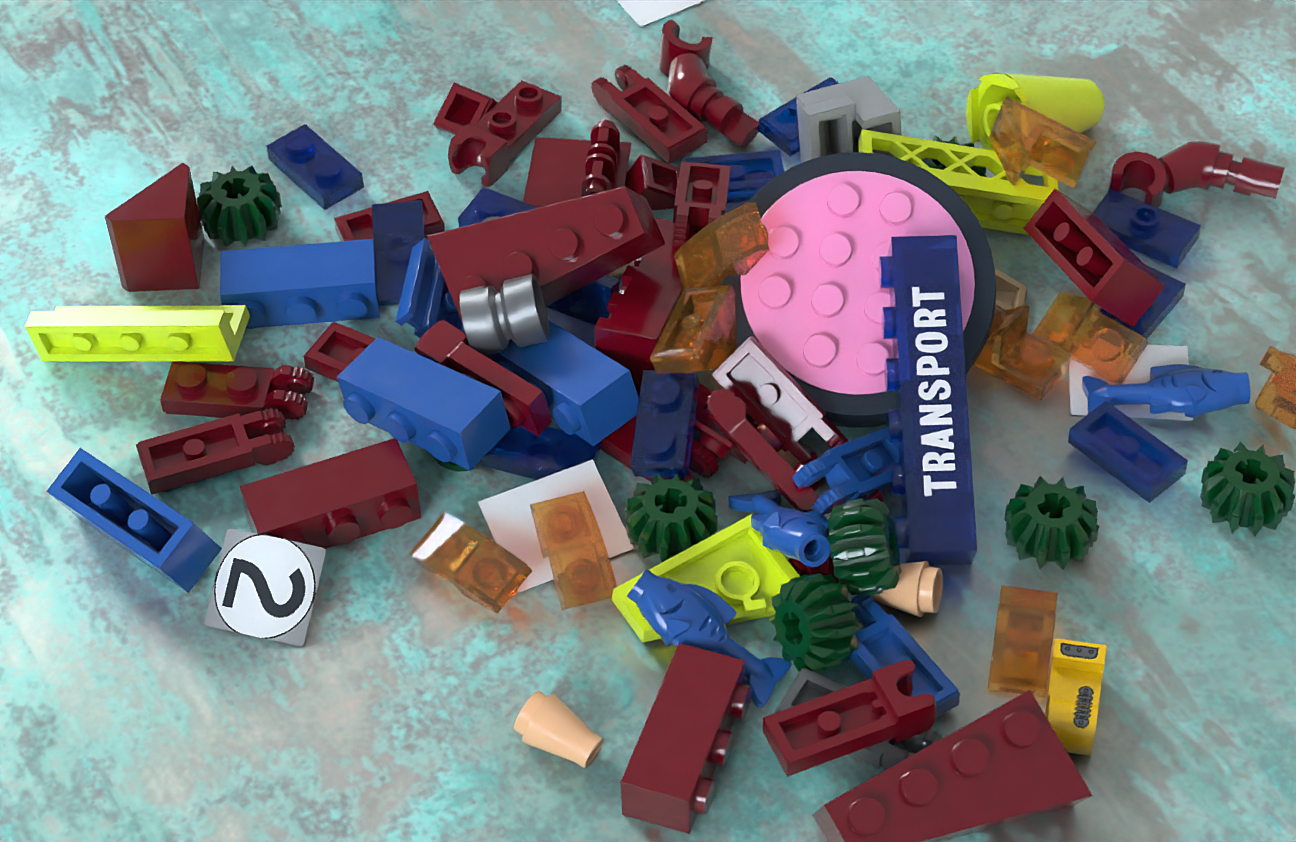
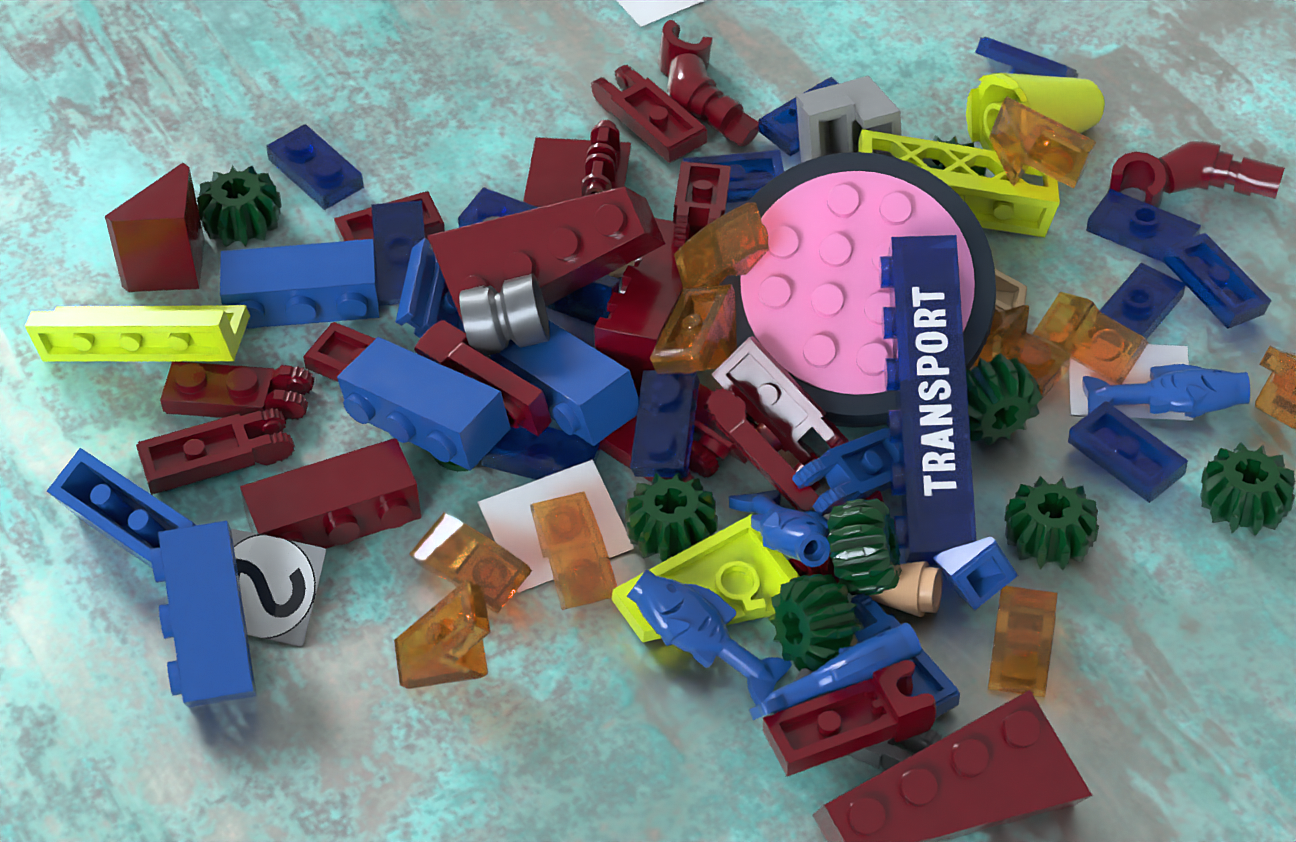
dark red slope [433,82,498,135] -> none
dark red plate [448,80,562,187] -> none
light nougat cone [513,691,604,769] -> none
dark red brick [620,643,752,834] -> none
dark red slope [625,154,680,211] -> none
dark red brick [1023,189,1166,327] -> none
yellow leg [1045,638,1107,756] -> none
none -> blue brick [150,520,257,708]
none -> clear orange slope [394,580,491,689]
none -> blue animal [749,623,922,720]
none -> blue slope [933,536,1018,611]
none -> dark green gear [947,353,1042,446]
none -> clear blue plate [975,36,1079,78]
none -> clear blue plate [1162,233,1272,329]

